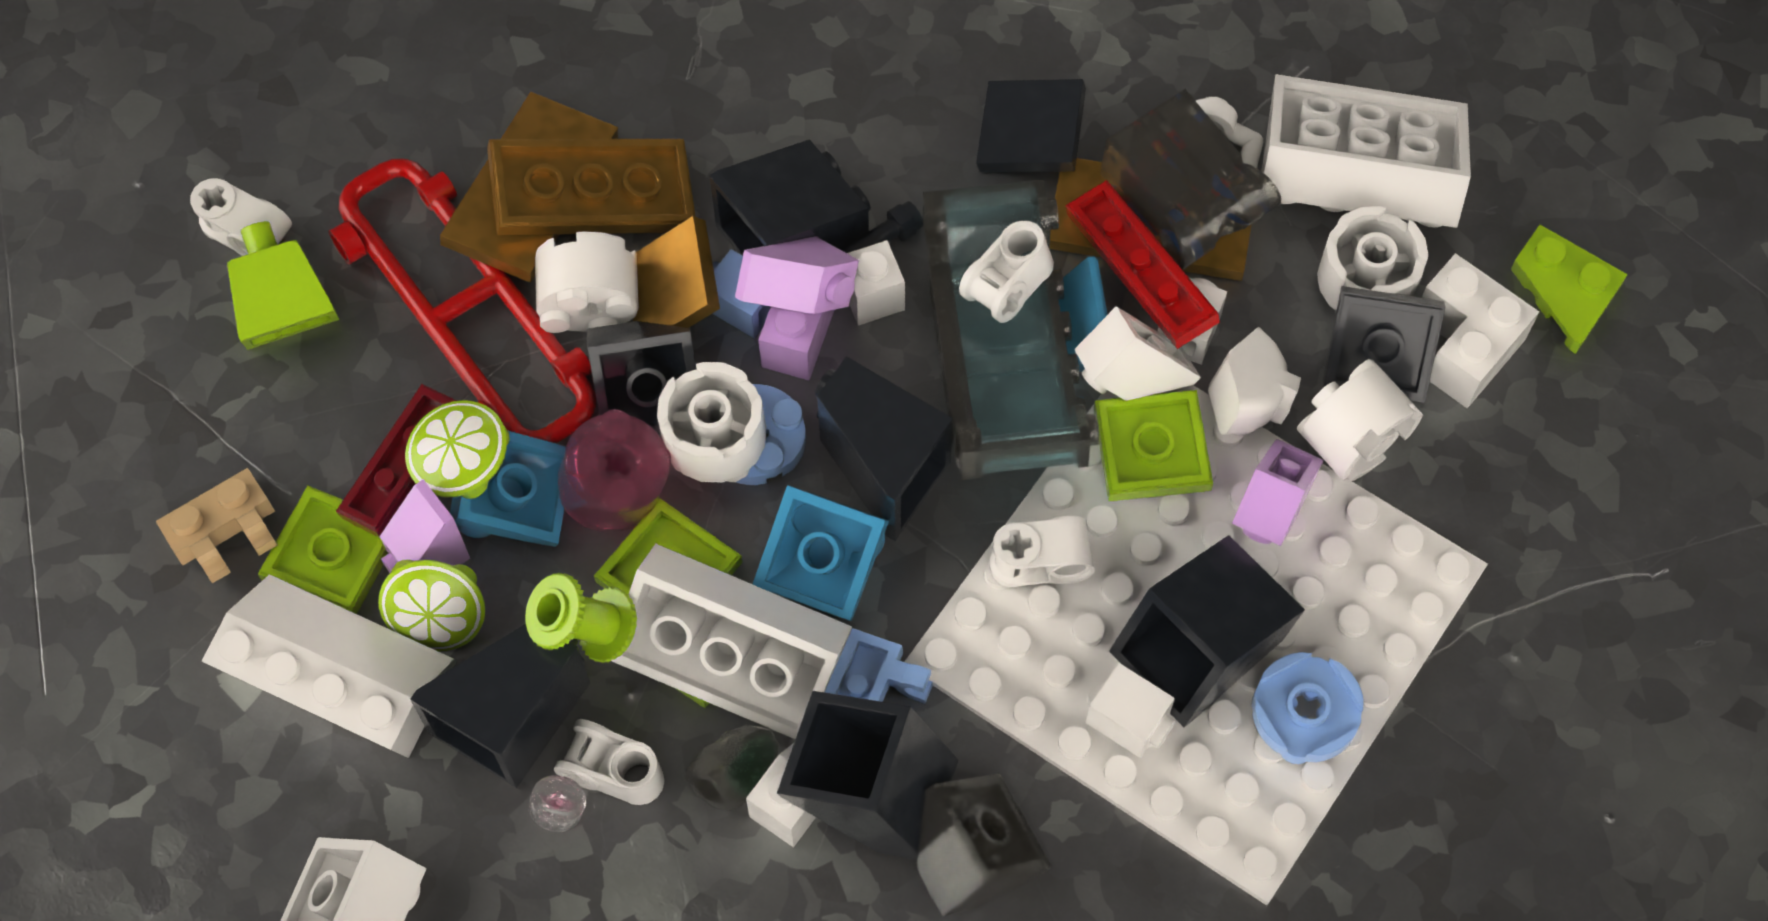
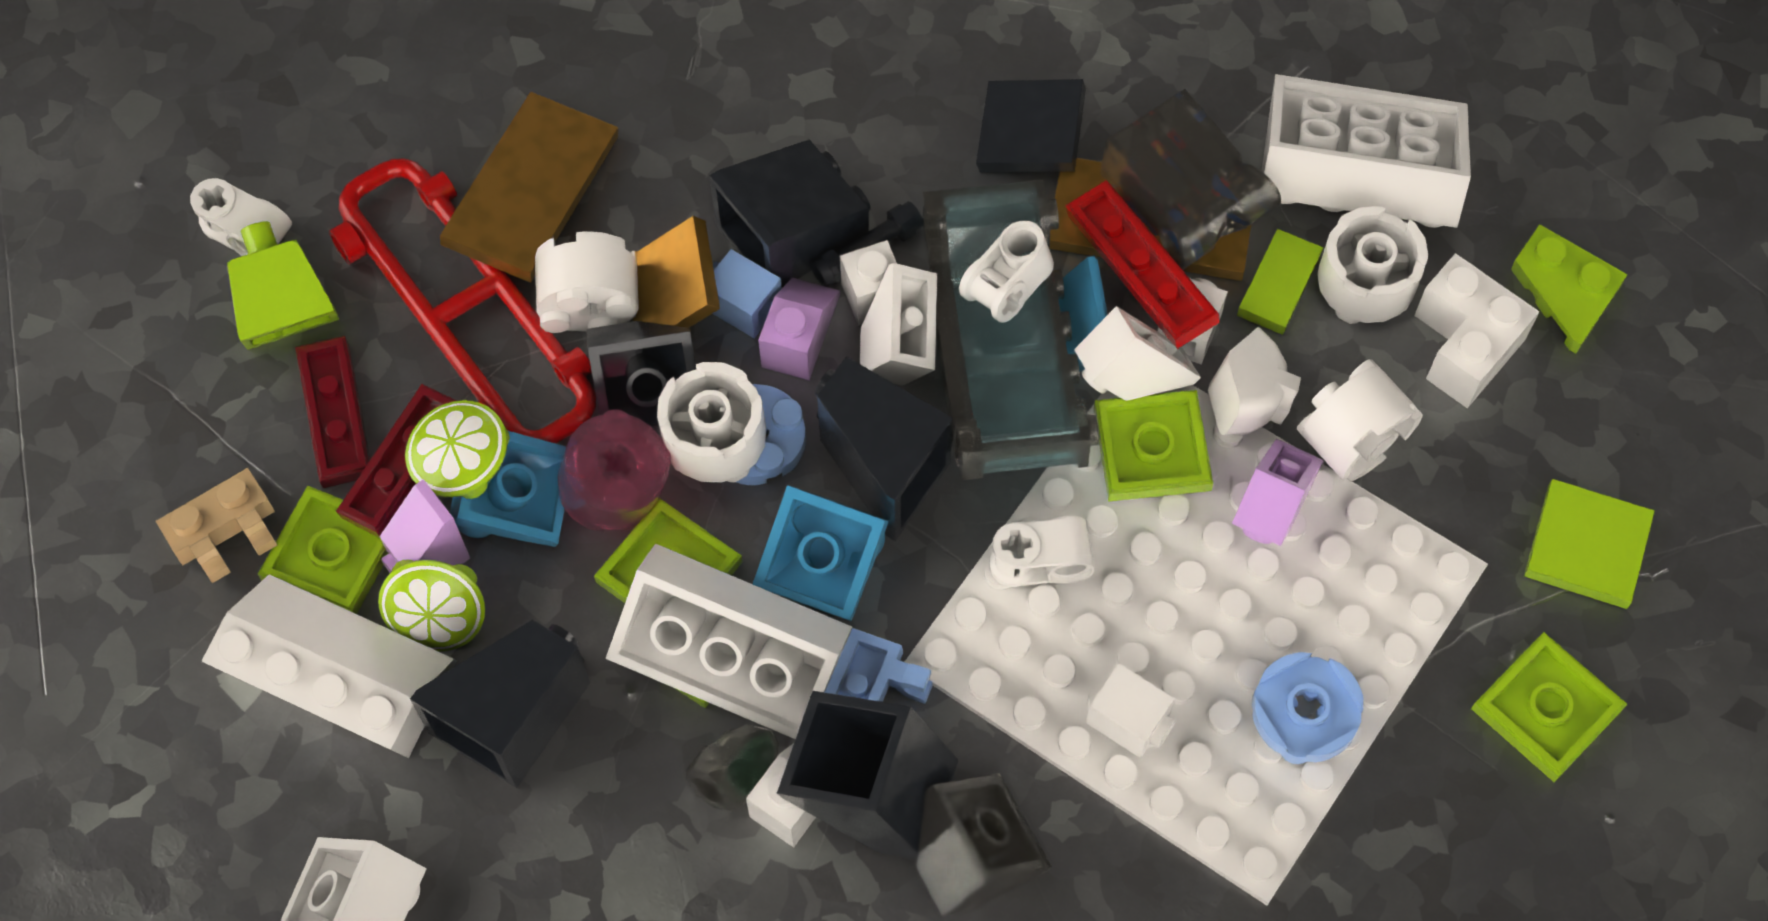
pearl gold tile [487,139,696,235] -> none
lime hose [525,573,637,663] -> none
clear tile [528,775,586,832] -> none
white piece [554,719,665,805] -> none
lavender slope [735,236,859,314] -> none
black slope [1109,535,1305,728] -> none
white plate [1186,97,1263,186] -> none
black tile [1323,286,1446,403] -> none
none -> dark red tile [295,336,370,488]
none -> white slope [860,263,937,386]
none -> lime tile [1237,228,1324,335]
none -> lime tile [1471,632,1627,782]
none -> lime tile [1524,479,1655,609]

